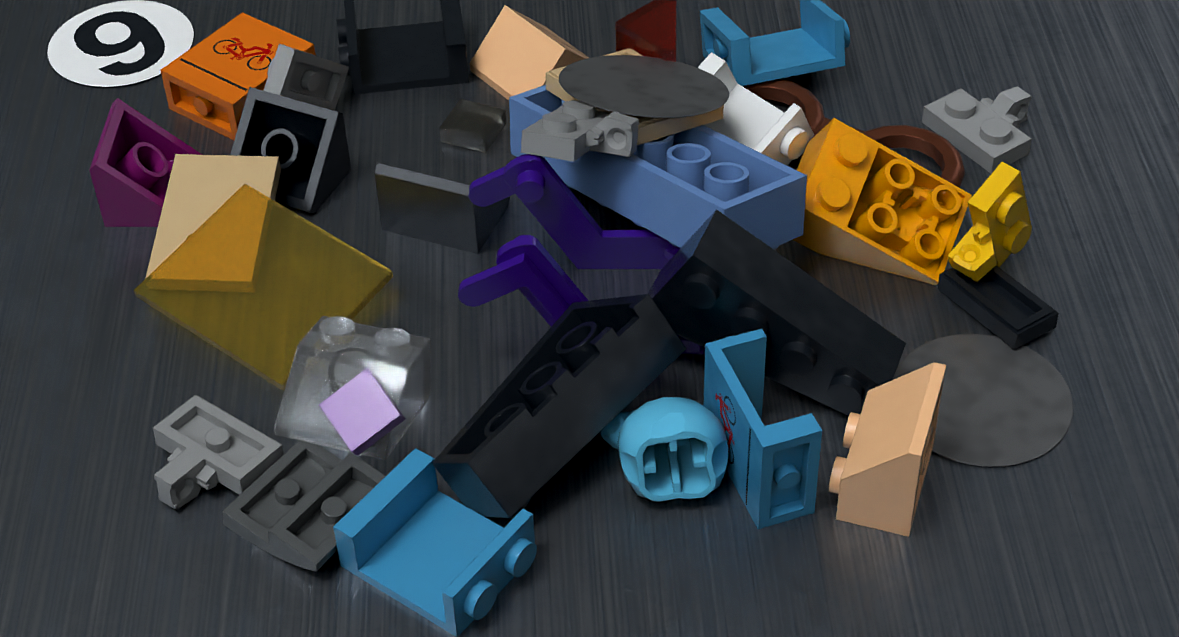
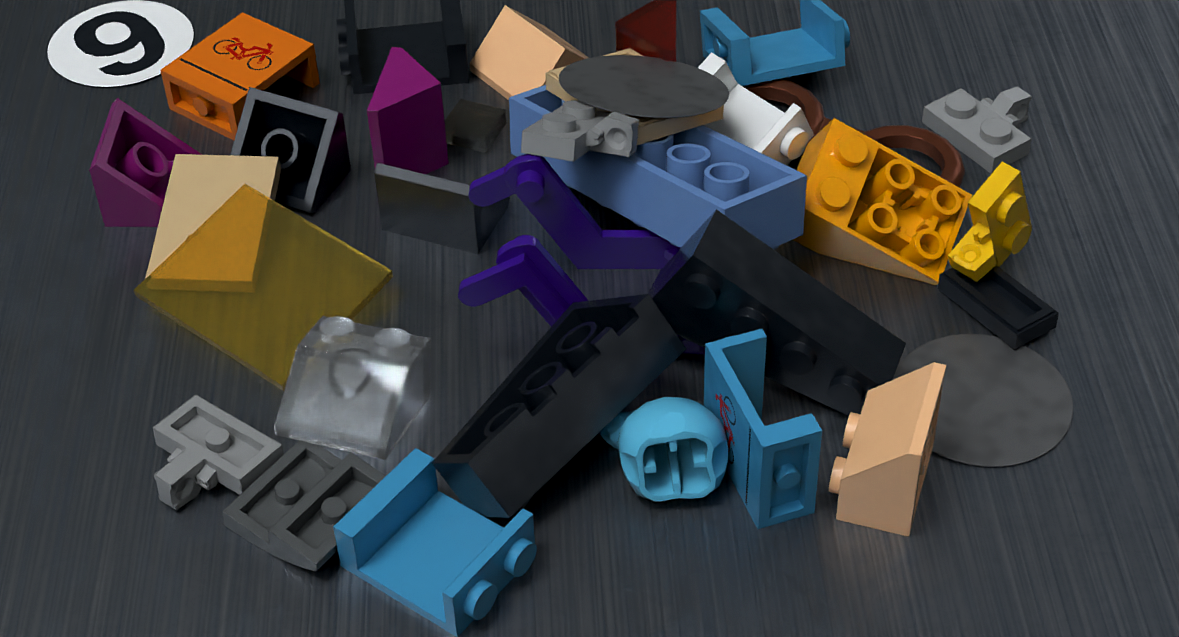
light grey hinge [263,44,349,111] -> none
tile [319,368,406,456] -> none
none -> magenta slope [367,47,449,174]

